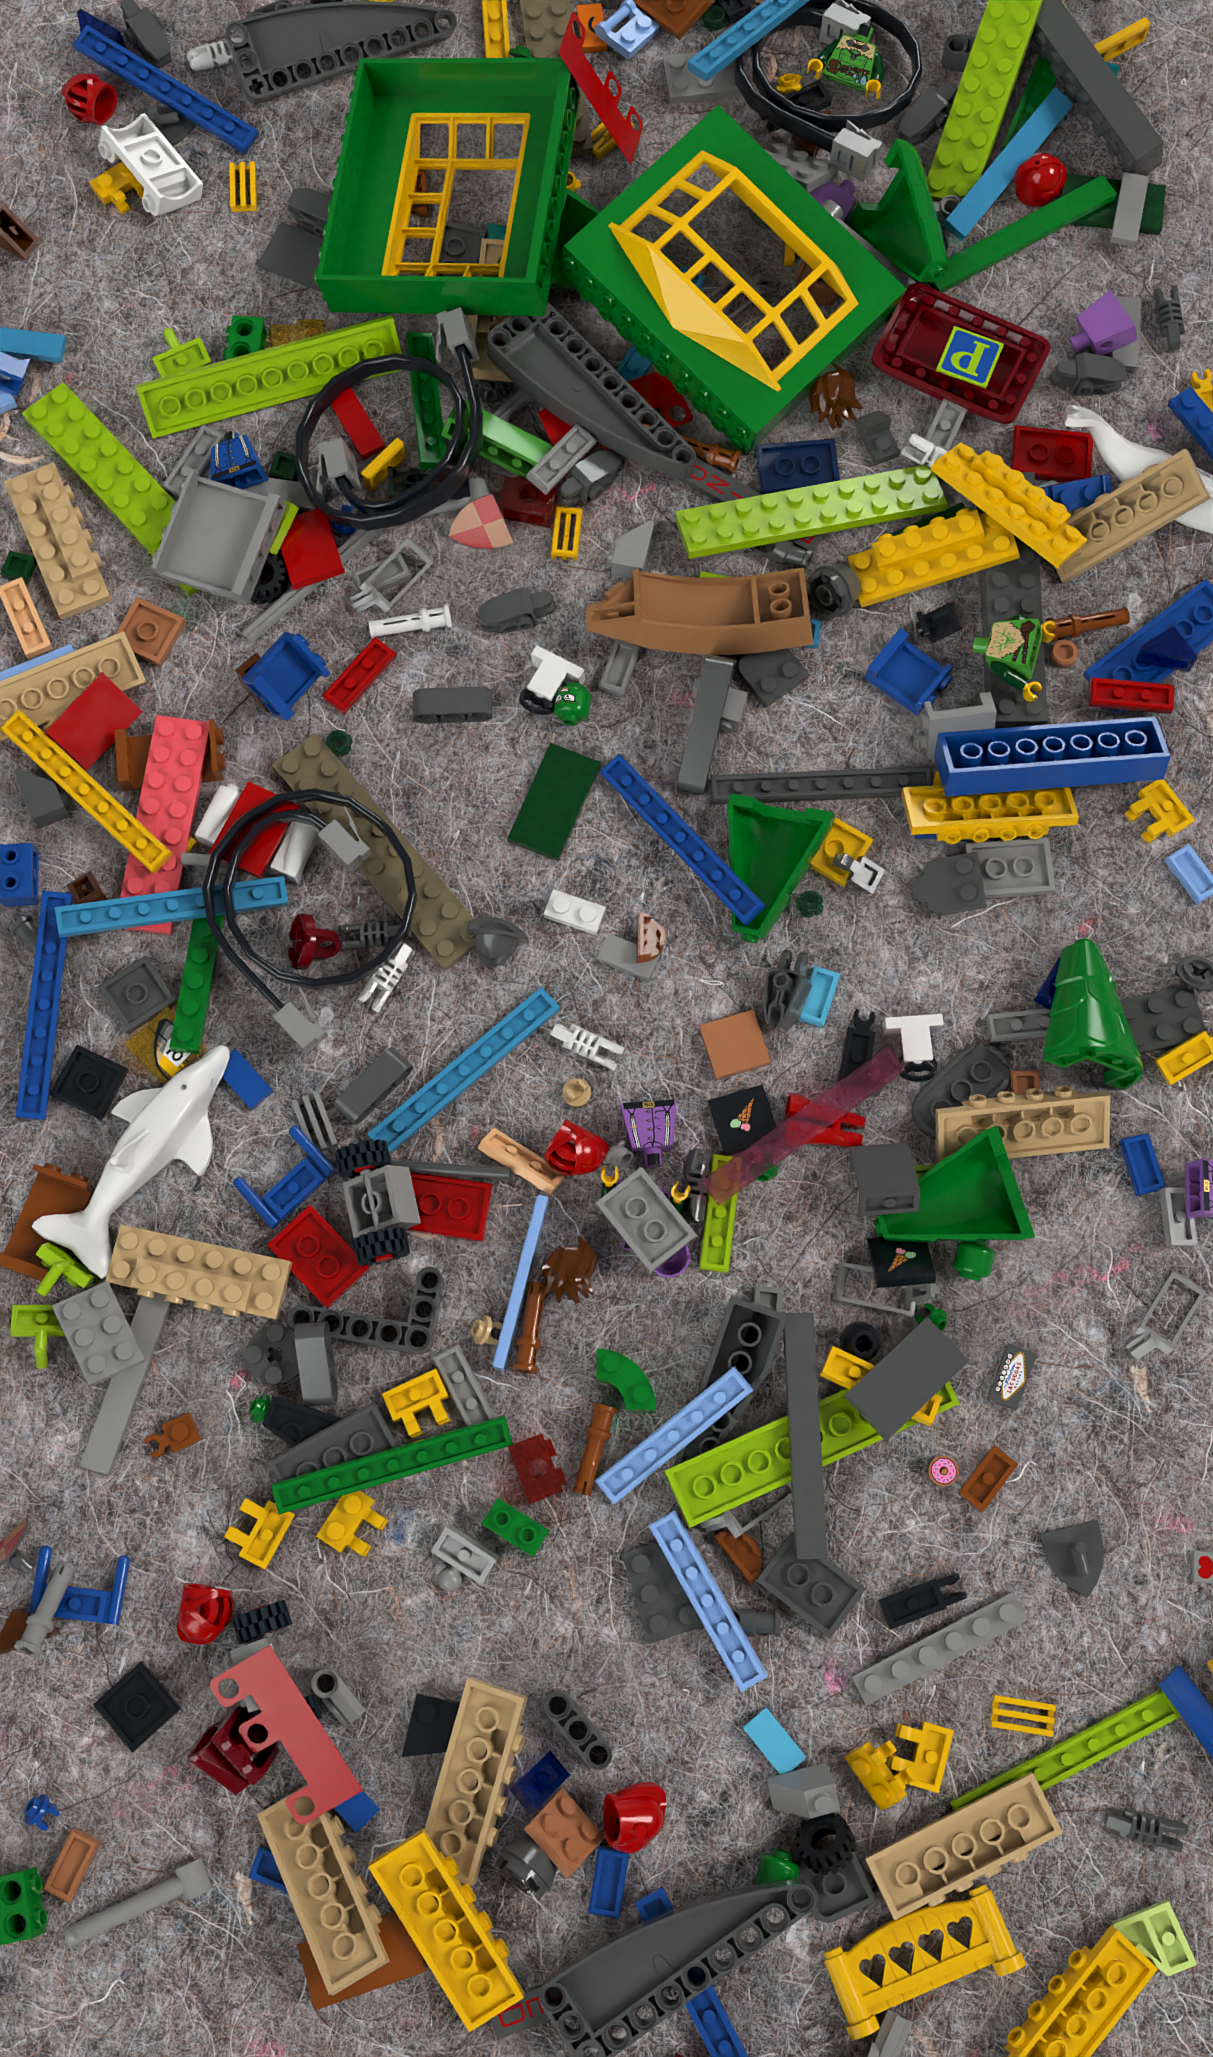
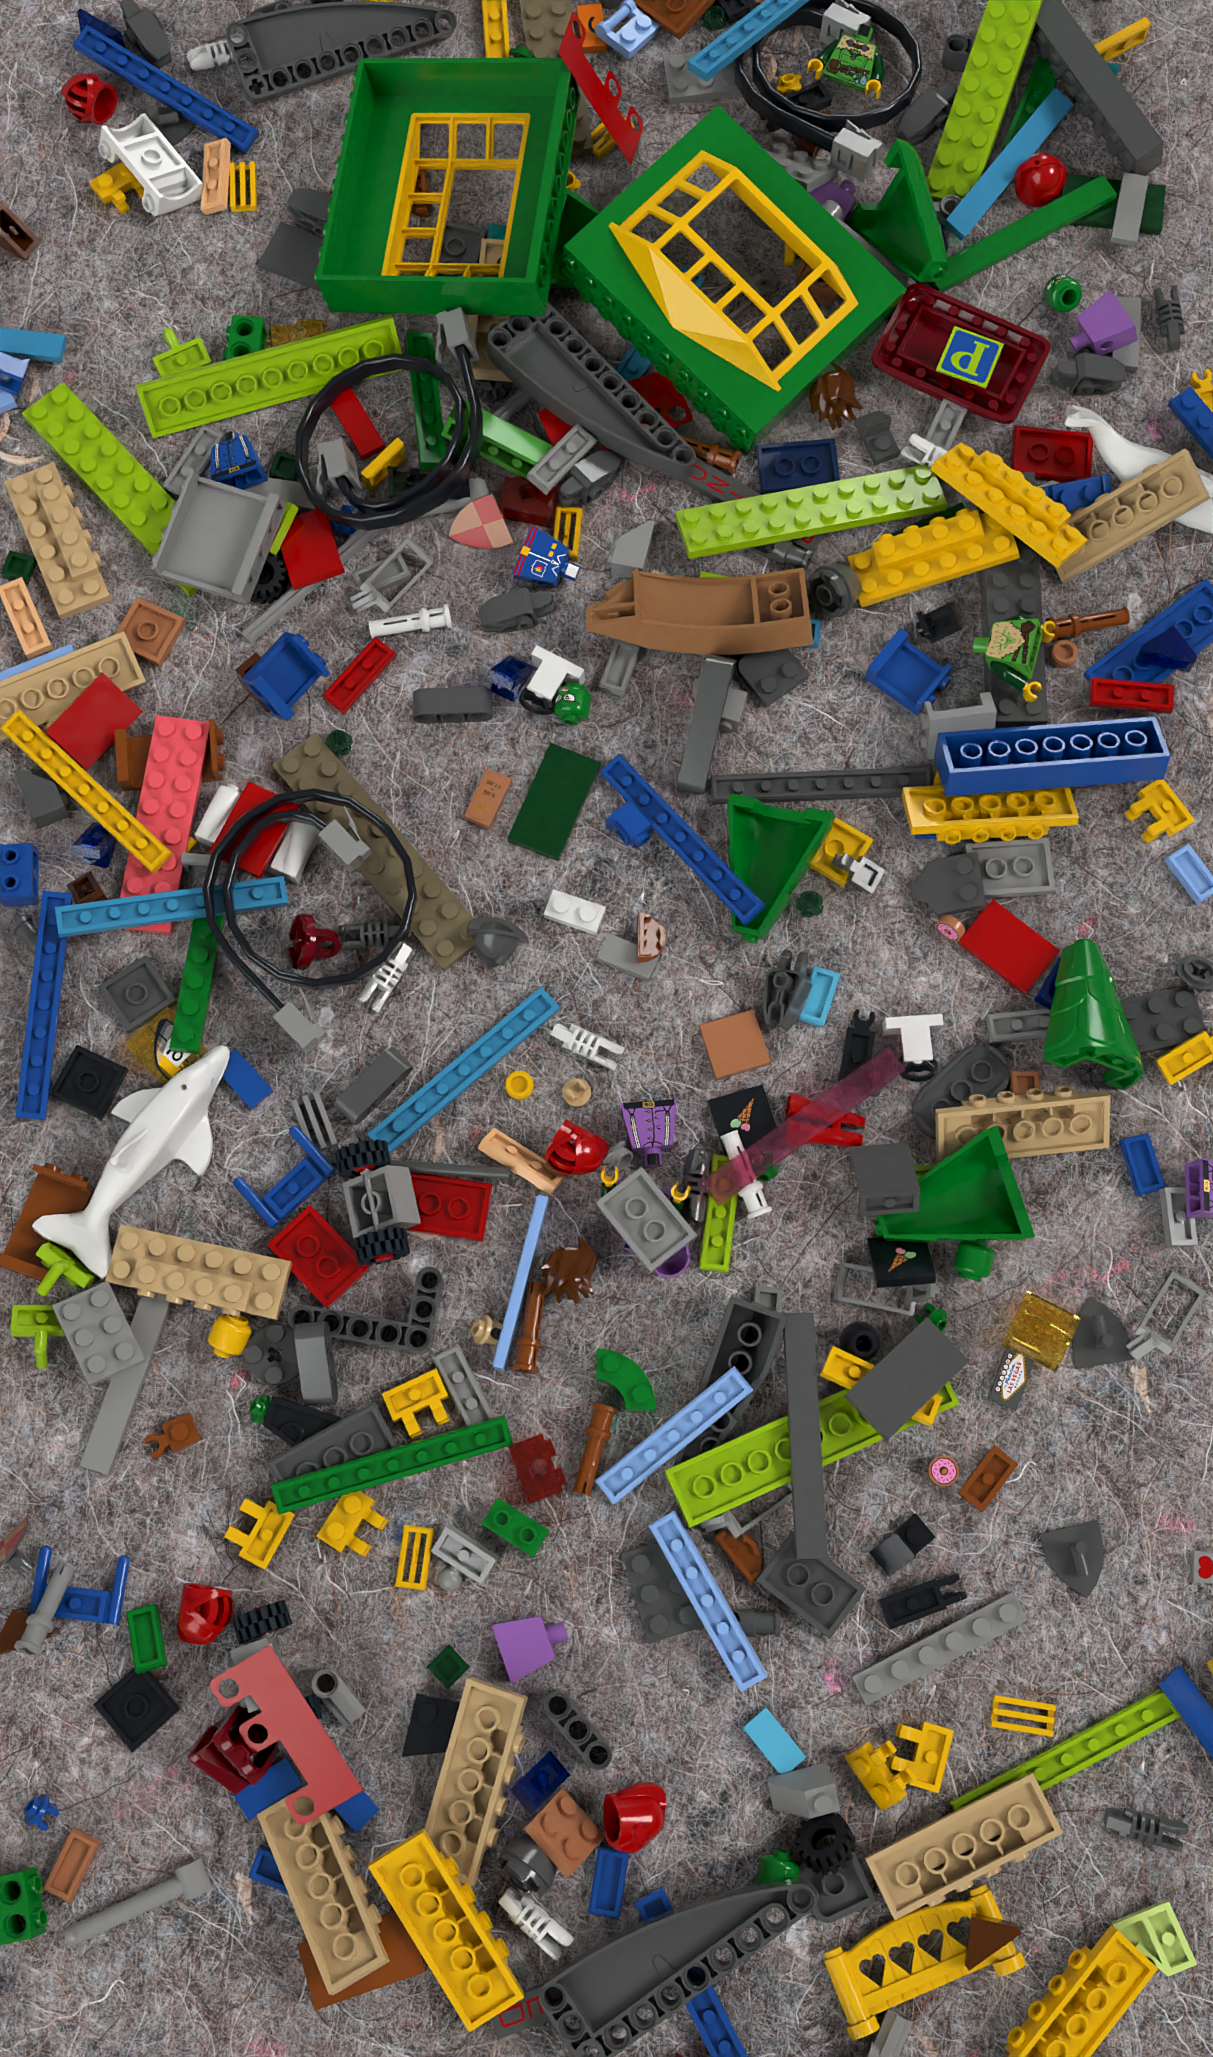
none -> clear blue slope [73,822,117,868]
none -> green tile [126,1603,168,1674]
none -> light nougat tile [201,138,231,215]
none -> yellow head [208,1314,252,1359]
none -> blue tile [233,1757,303,1821]
none -> yellow tile [395,1525,435,1591]
none -> dark green tile [427,1644,470,1689]
none -> nougat tile [464,768,512,829]
none -> clear blue slope [487,655,534,701]
none -> medium lavender torso [492,1616,569,1683]
none -> white hinge [498,1886,574,1960]
none -> yellow tile [505,1071,534,1101]
none -> blue torso [512,525,581,587]
none -> blue window [606,800,651,848]
none -> white pin [720,1130,772,1220]
none -> black slope [869,1513,936,1577]
none -> nougat tile [936,915,965,942]
none -> red tile [958,899,1060,995]
none -> reddish brown slope [965,1913,1022,1971]
none -> clear yellow slope [1002,1290,1081,1372]
none -> green head [1043,274,1082,312]
none -> dark grey shield [1072,1297,1134,1369]

